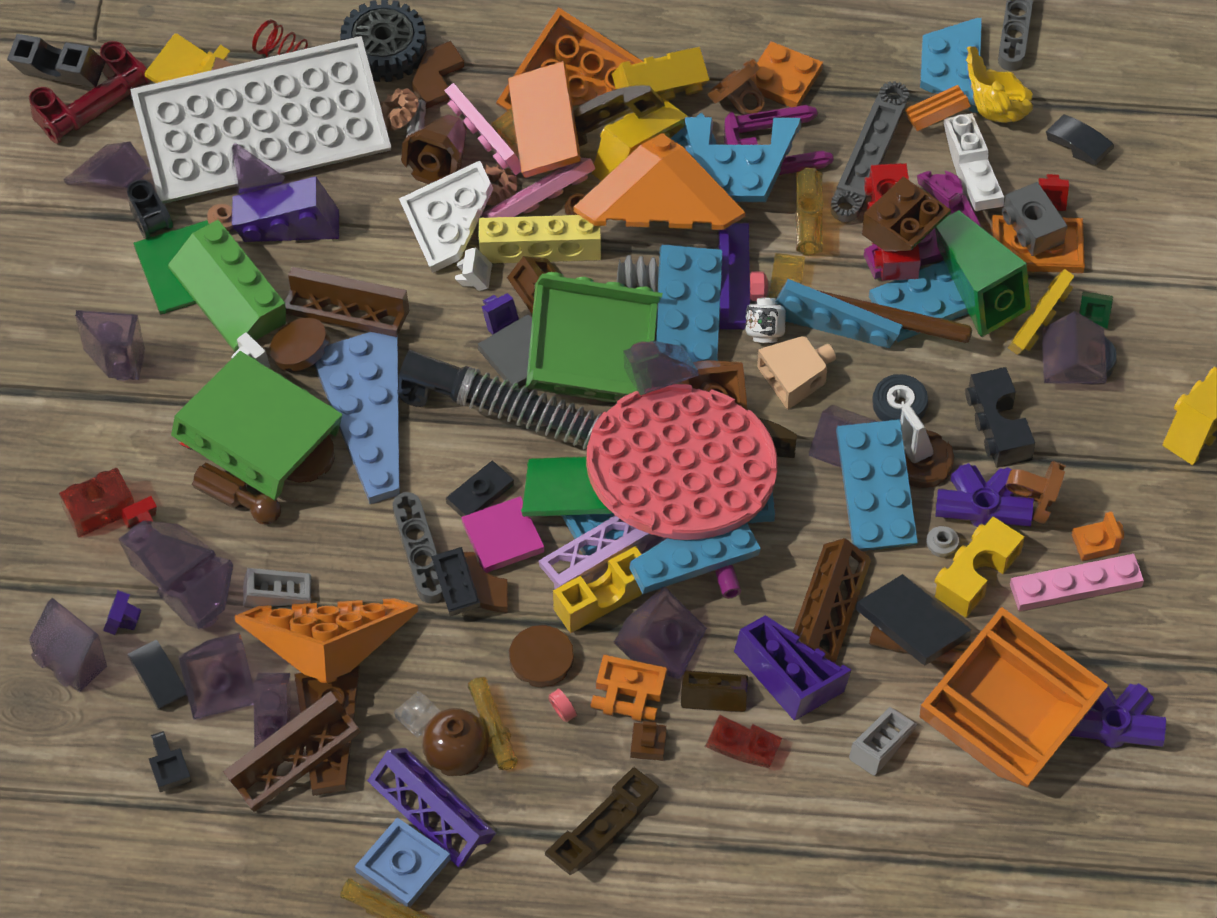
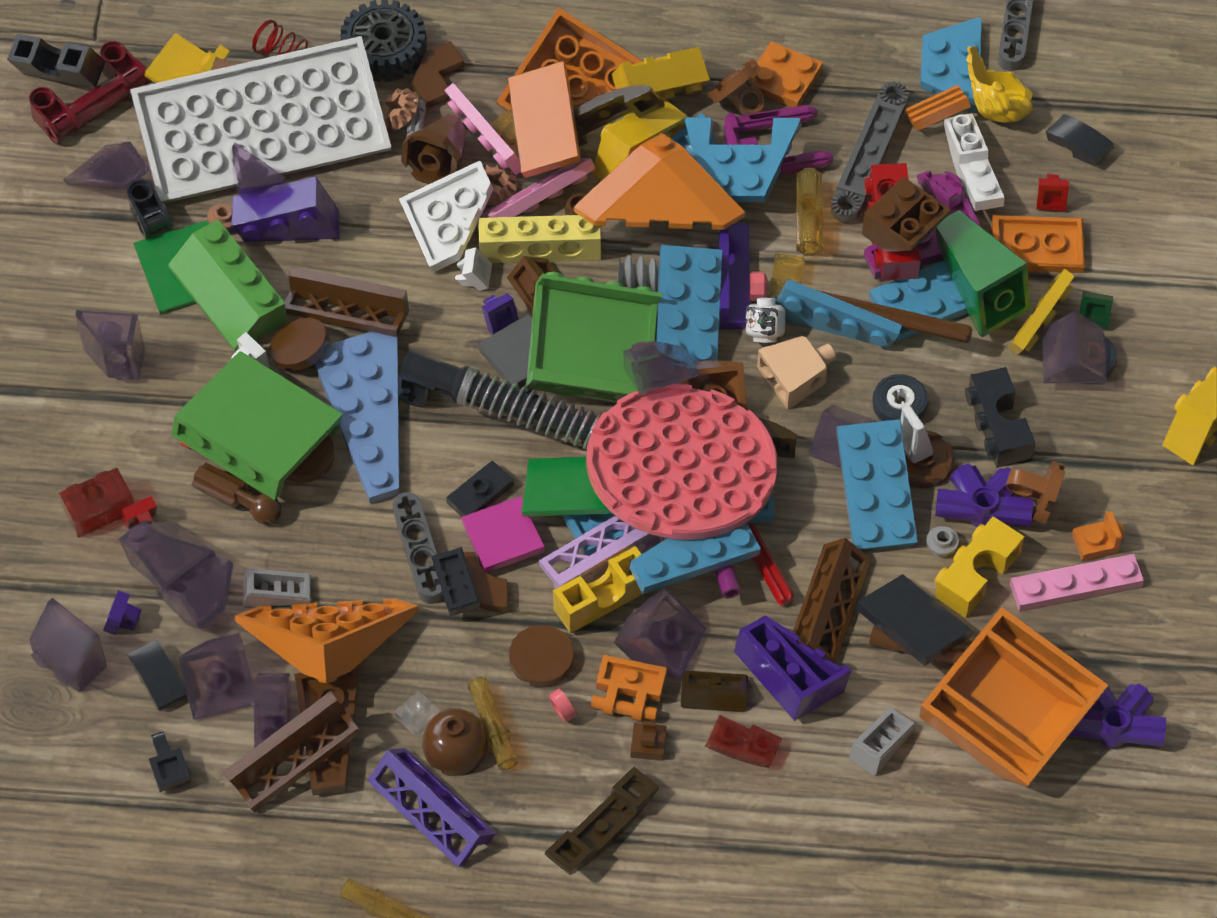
medium blue plate [355,817,451,909] -> none
dark grey brick [1002,182,1067,256] -> none
none -> red axle [748,524,794,607]

